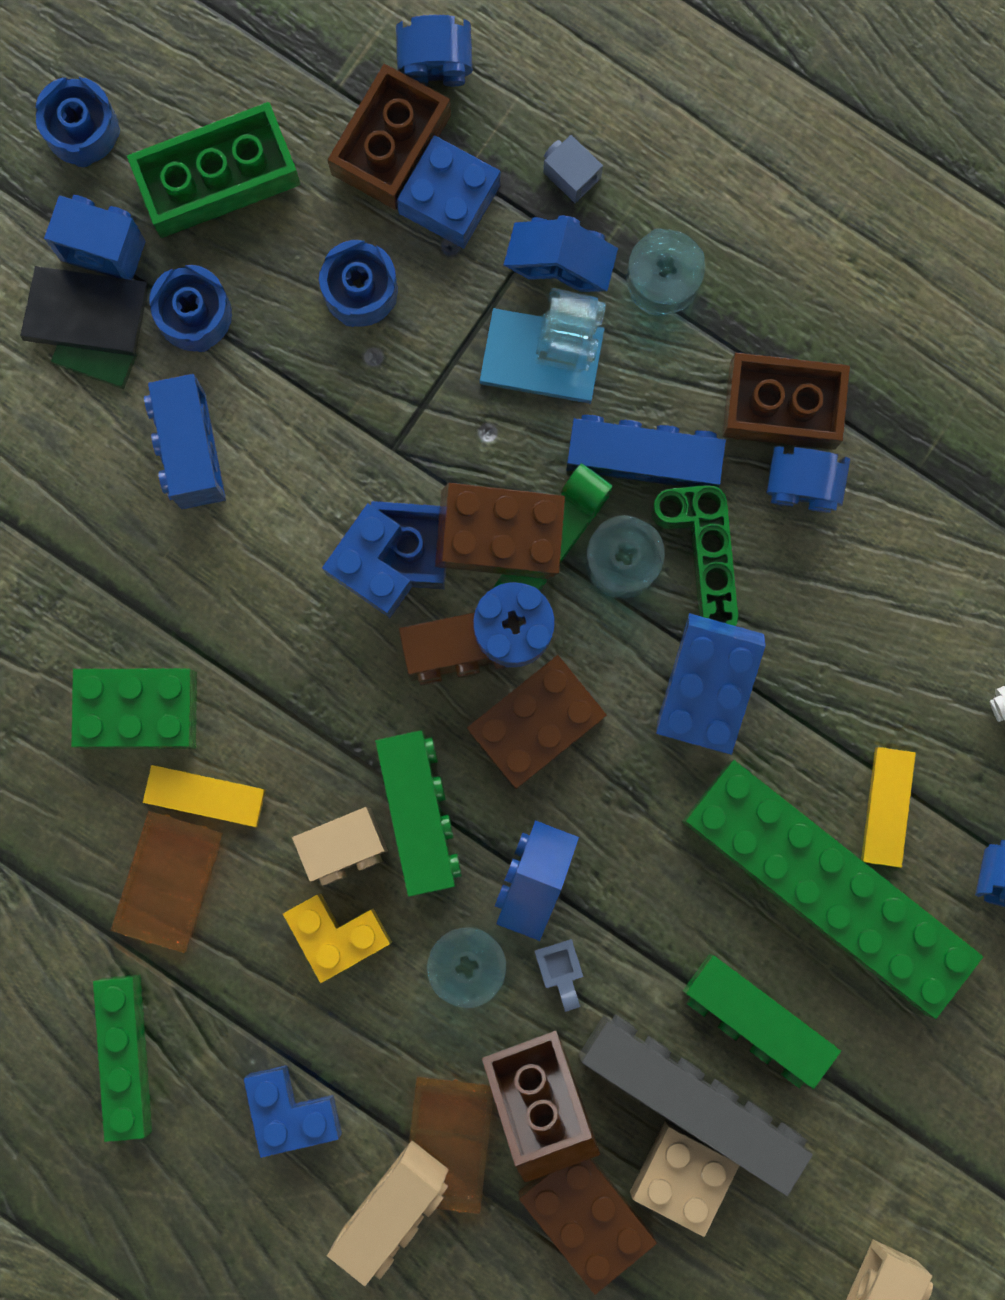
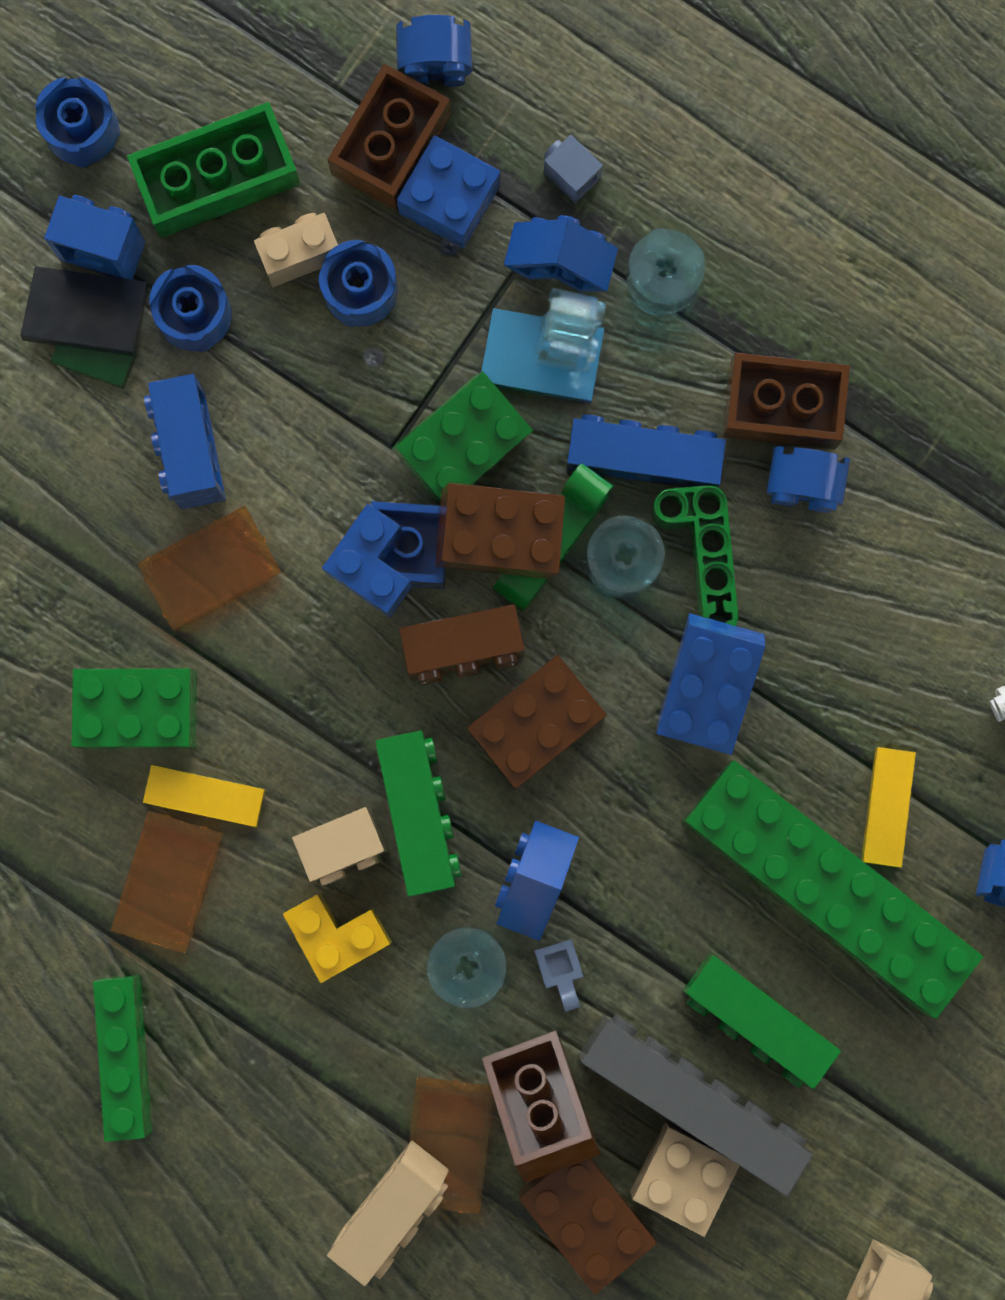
blue brick [244,1065,342,1158] -> none
blue brick [474,582,554,667] -> none
none -> clear orange piece [137,506,282,631]
none -> tan brick [254,212,338,287]
none -> green brick [391,372,533,505]

